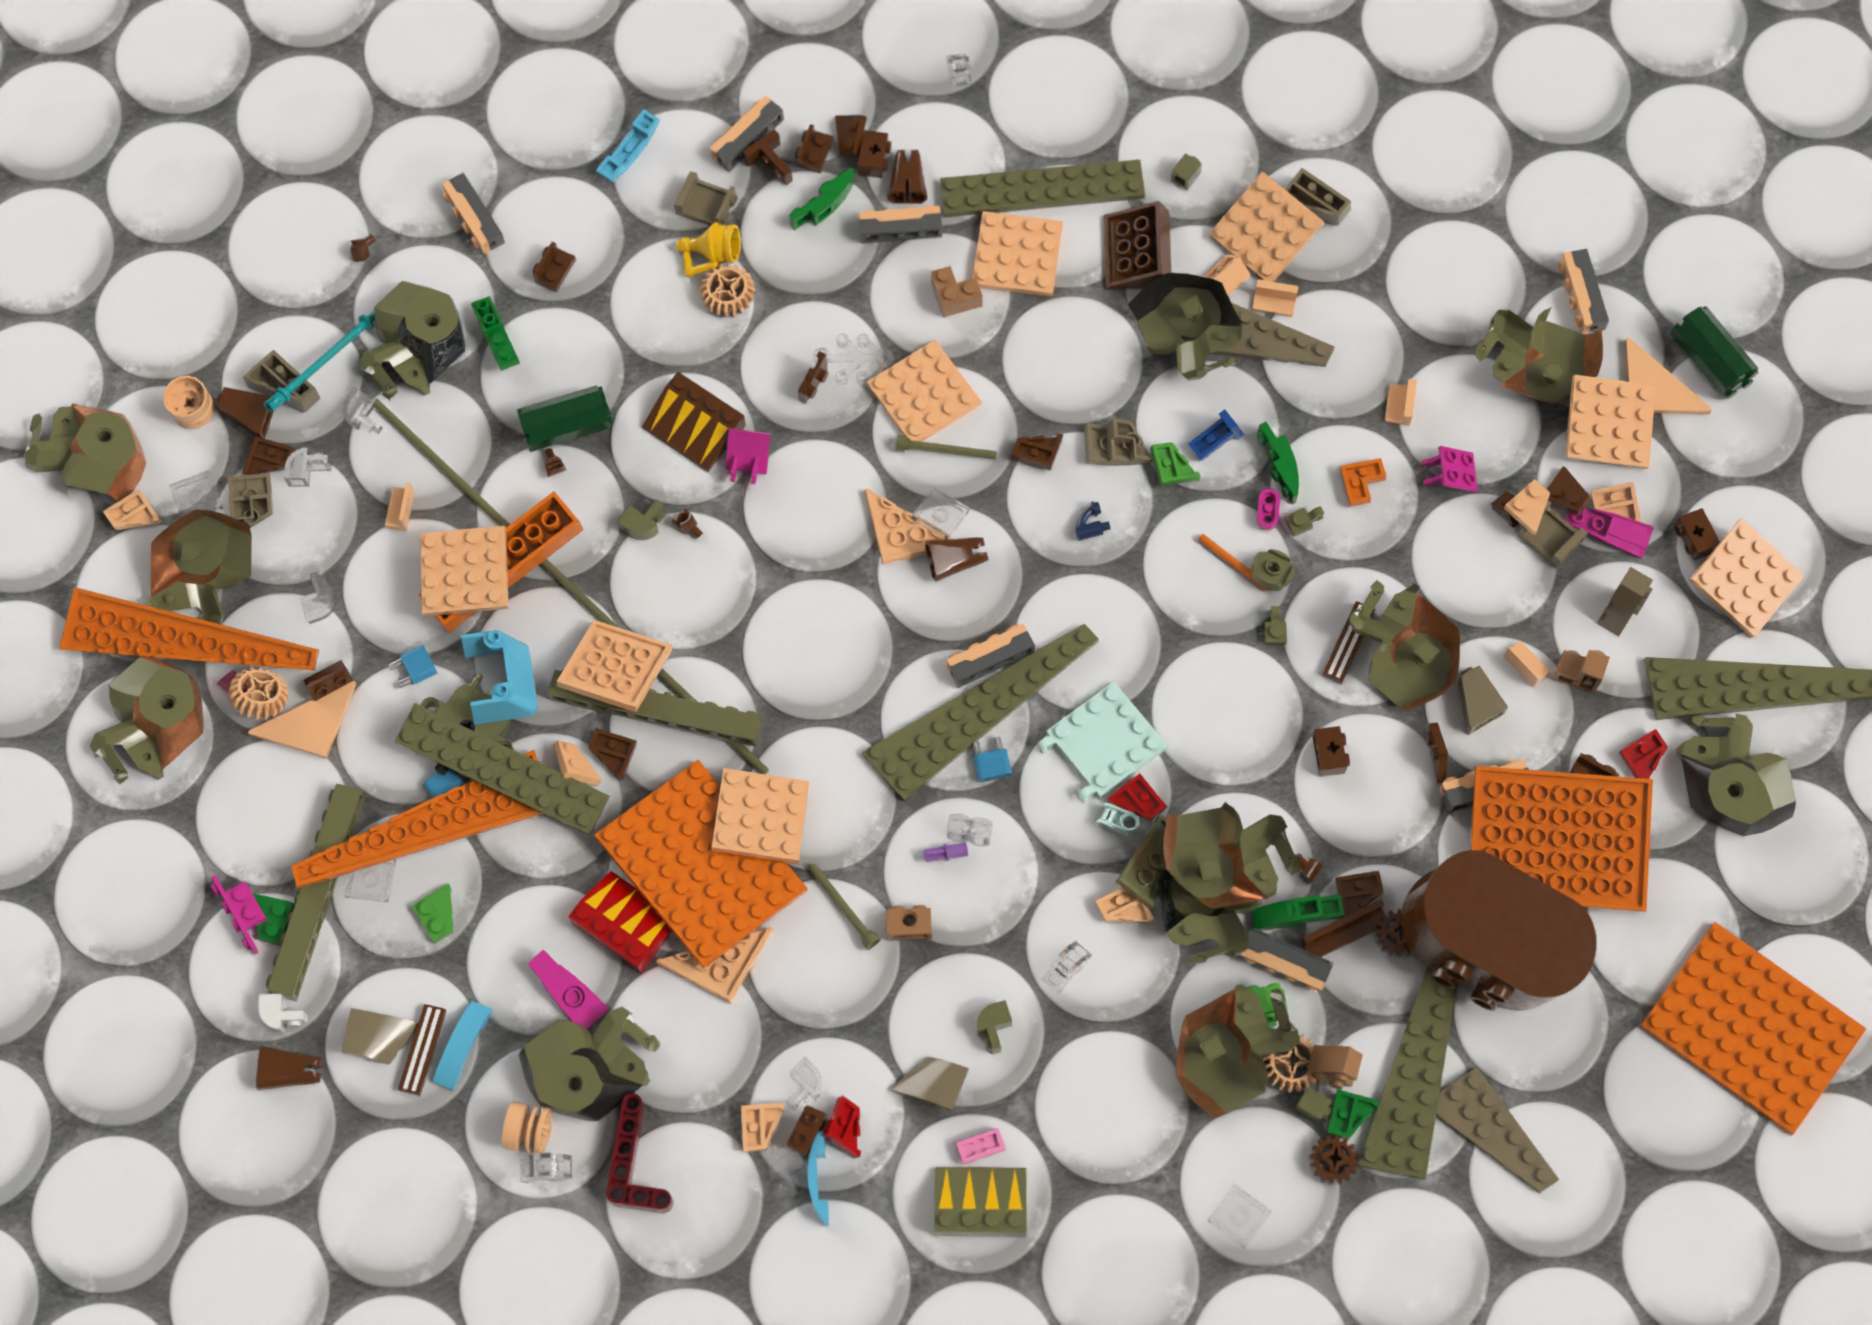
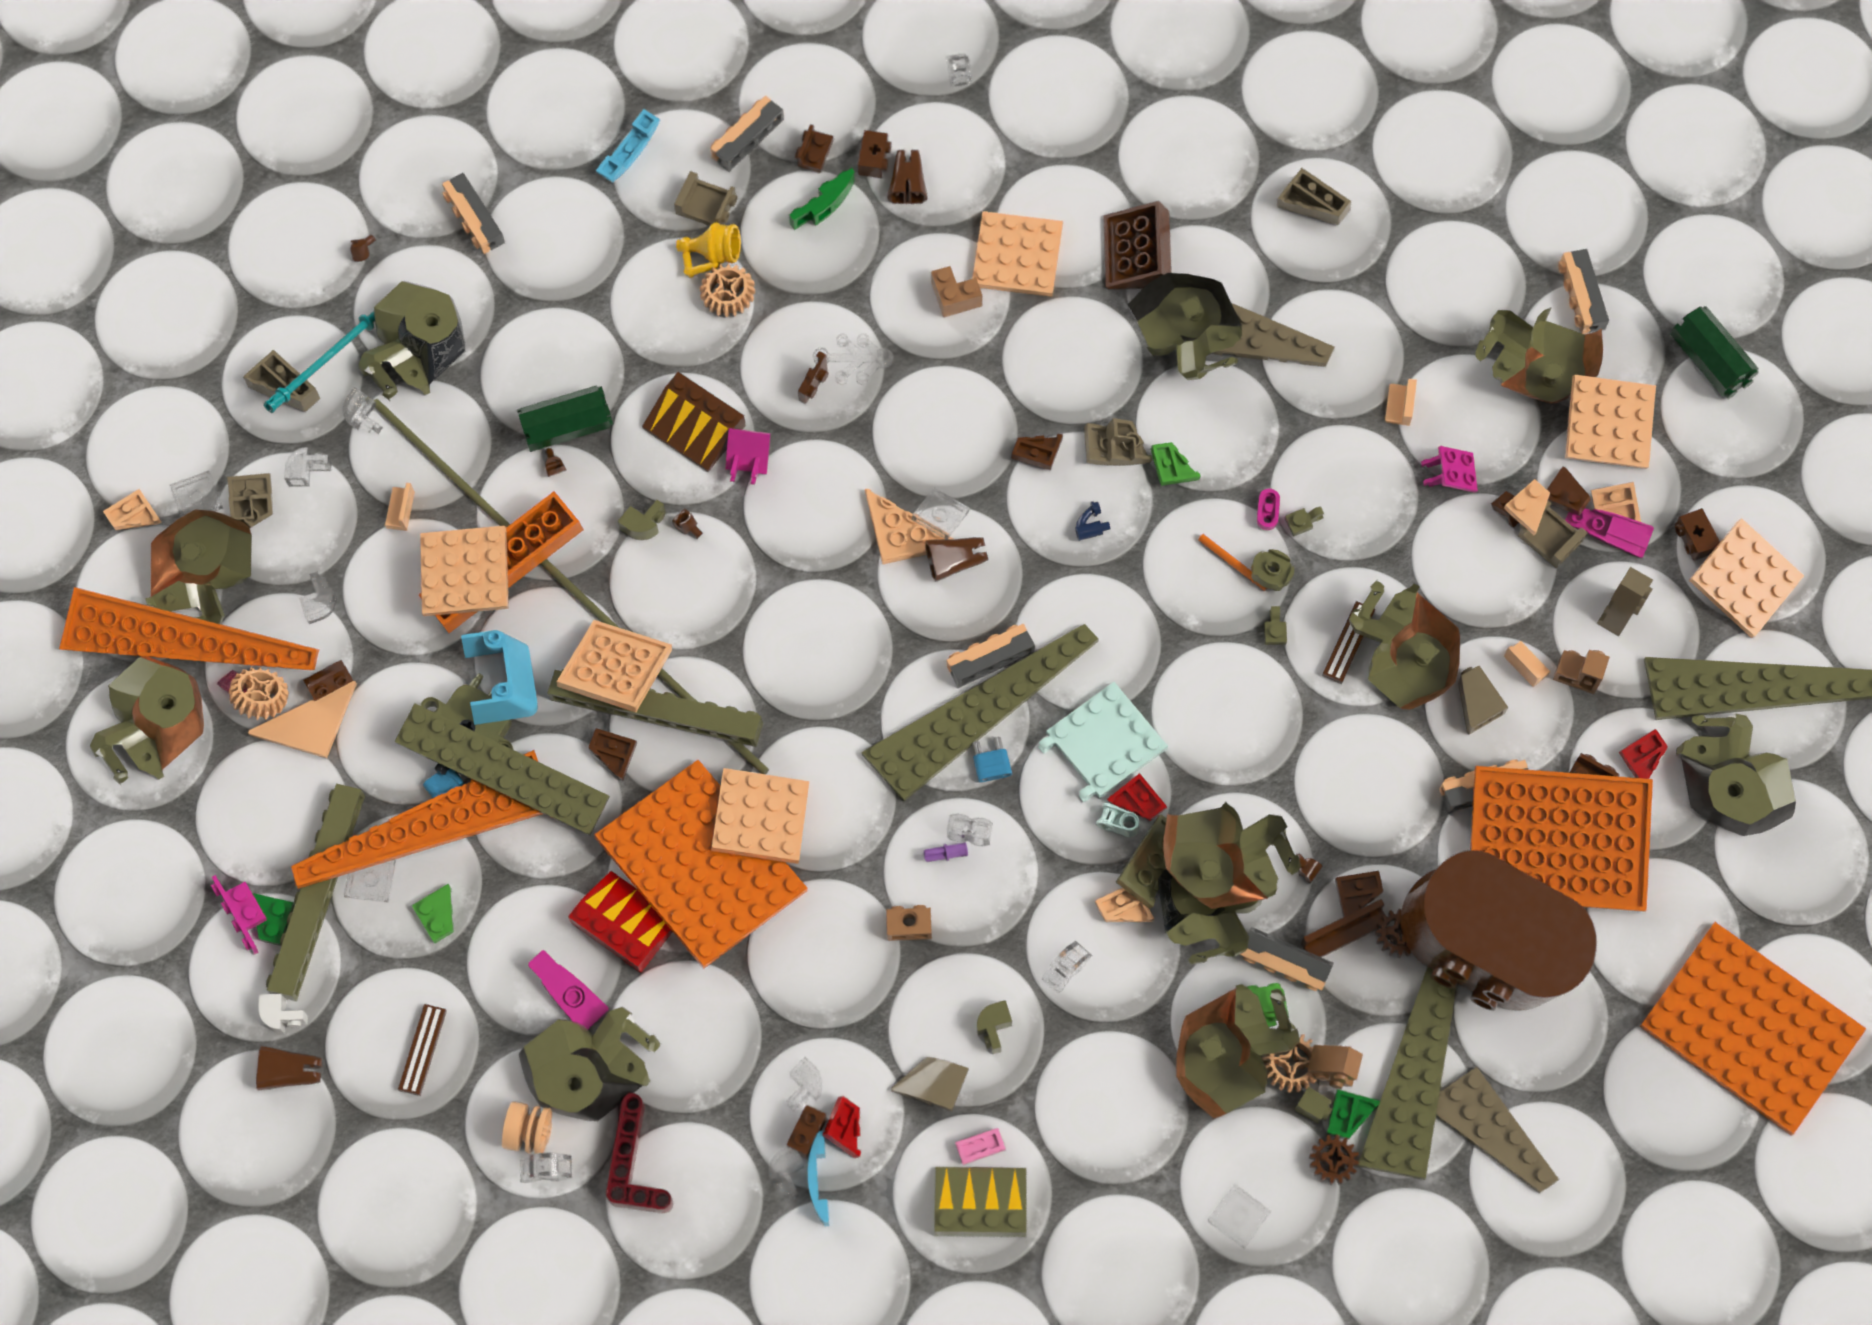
olive piece [25,403,146,502] -> none
light nougat wheel [163,376,215,429] -> none
reddish brown slope [217,387,274,439] -> none
reddish brown wing [242,436,296,475] -> none
dark tan slope [341,1008,418,1065] -> none
dark azure piece [388,645,438,688] -> none
medium azure slope [433,1001,492,1091] -> none
green slope [471,296,520,371] -> none
reddish brown bracket [532,241,576,292] -> none
light nougat wing [553,740,602,786] -> none
light nougat tile [656,927,773,1003] -> none
light nougat wing [741,1103,785,1152] -> none
reddish brown bracket [743,129,793,185] -> none
olive piece [809,863,881,950] -> none
reddish brown wing [835,115,867,156] -> none
dark grey piece [859,205,942,244] -> none
light nougat plate [867,340,982,442] -> none
olive piece [896,435,997,459] -> none
olive plate [940,159,1145,217] -> none
olive brick [1171,153,1202,191] -> none
blue bracket [1188,409,1245,461] -> none
light nougat panel [1203,254,1250,296] -> none
light nougat plate [1209,171,1324,282] -> none
light nougat panel [1252,280,1298,317] -> none
green slope [1252,894,1345,931] -> none
green slope [1257,422,1299,504] -> none
reddish brown brick [1312,726,1350,777] -> none
orange plate [1340,458,1386,507] -> none
reddish brown wing [1425,722,1448,783] -> none
light nougat tile [1625,338,1712,414] -> none

